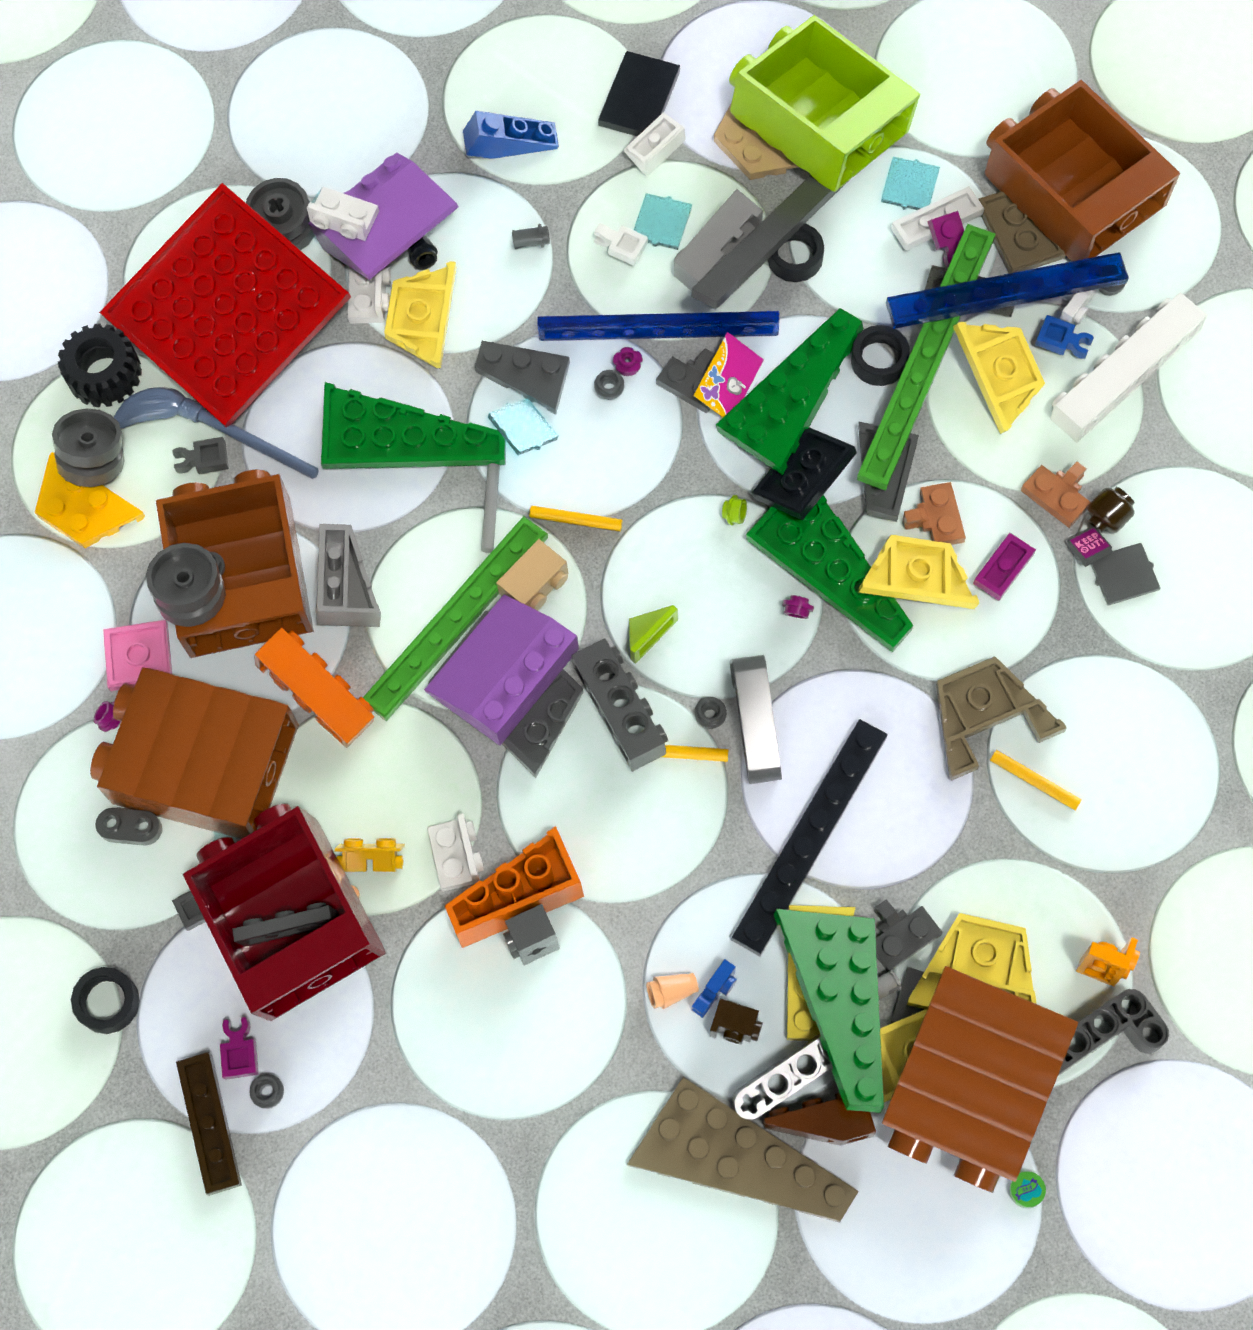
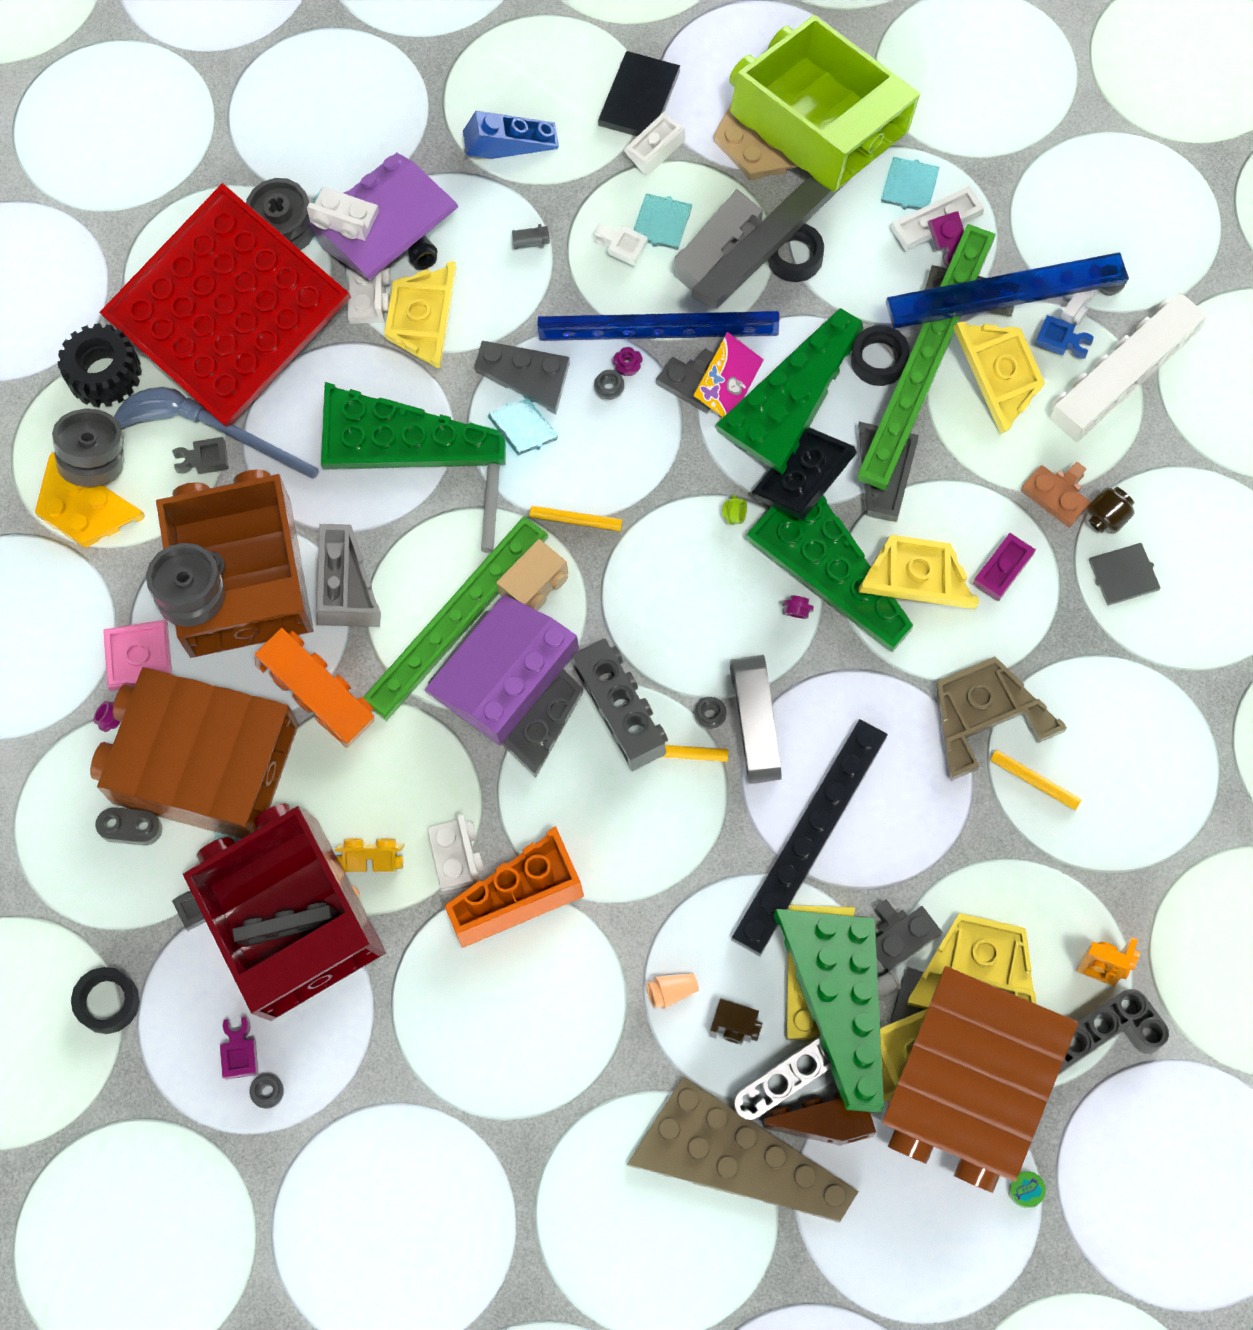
dark brown plate [176,1052,242,1196] -> none
dark grey brick [503,904,560,965] -> none
lime slope [629,605,678,664] -> none
blue plate [692,959,737,1018] -> none
nougat hinge [903,482,966,545] -> none
dark tan tile [978,191,1066,276] -> none
dark orange brick [985,80,1180,267] -> none
tile [1067,526,1112,567] -> none

